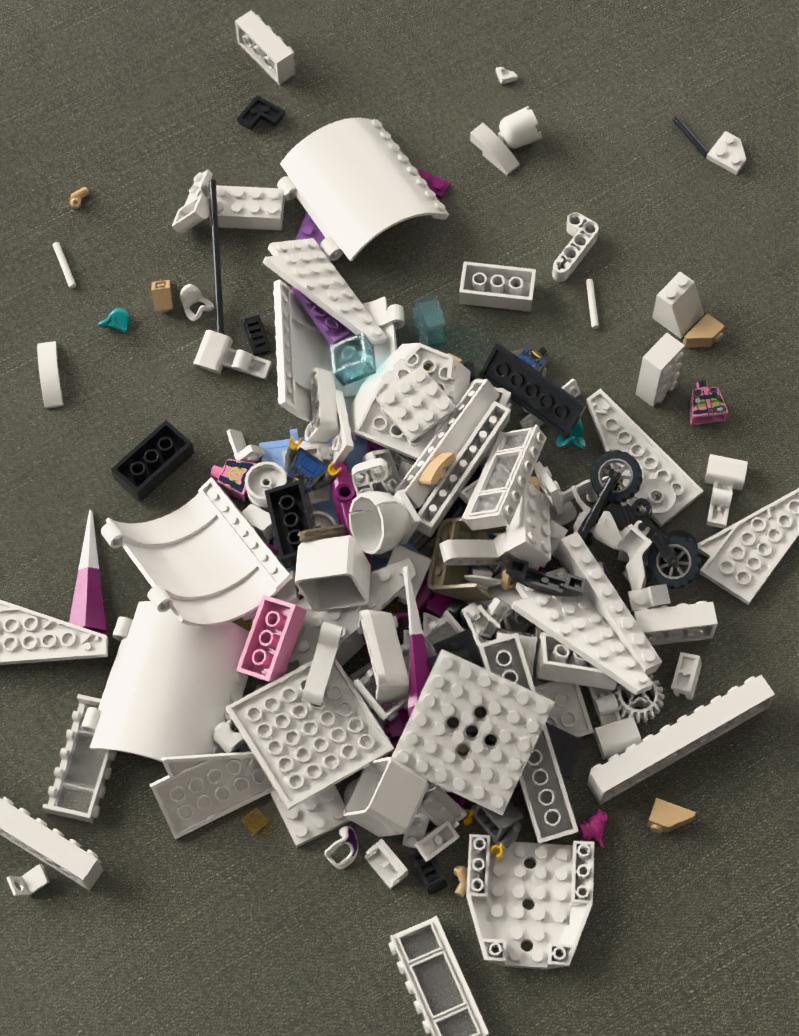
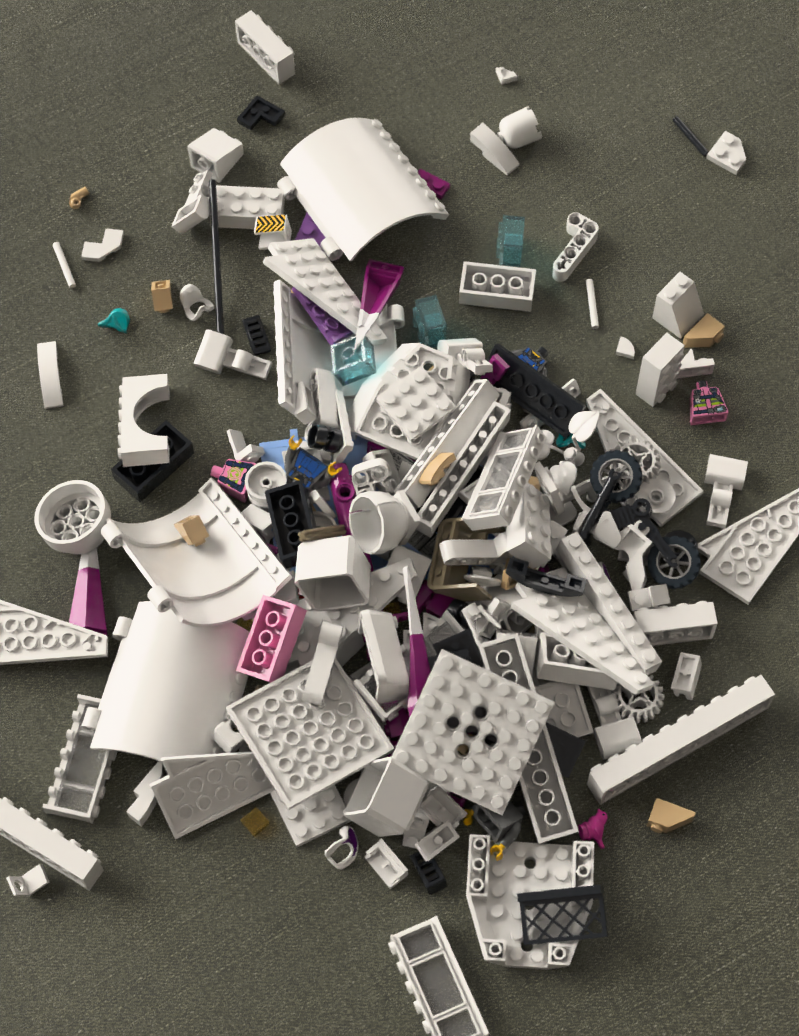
tan arm [453,866,468,898] -> none
none -> white wheel [35,480,111,554]
none -> white tile [81,229,124,262]
none -> white arch [118,374,170,467]
none -> white slope [126,761,165,827]
none -> tan slope [174,515,209,547]
none -> white slope [187,128,244,183]
none -> piece [254,214,292,250]
none -> white slope [295,381,317,425]
none -> black wheel [307,423,342,453]
none -> white tile [310,490,337,518]
none -> magenta plate [355,259,404,349]
none -> white plate [437,338,493,375]
none -> magenta plate [480,354,510,386]
none -> clear light blue brick [496,215,525,267]
none -> black fence [517,885,608,945]
none -> white plant [538,411,600,496]
none -> white gear [610,438,661,486]
none -> white tile [616,337,635,359]
none -> white slope [678,349,715,378]

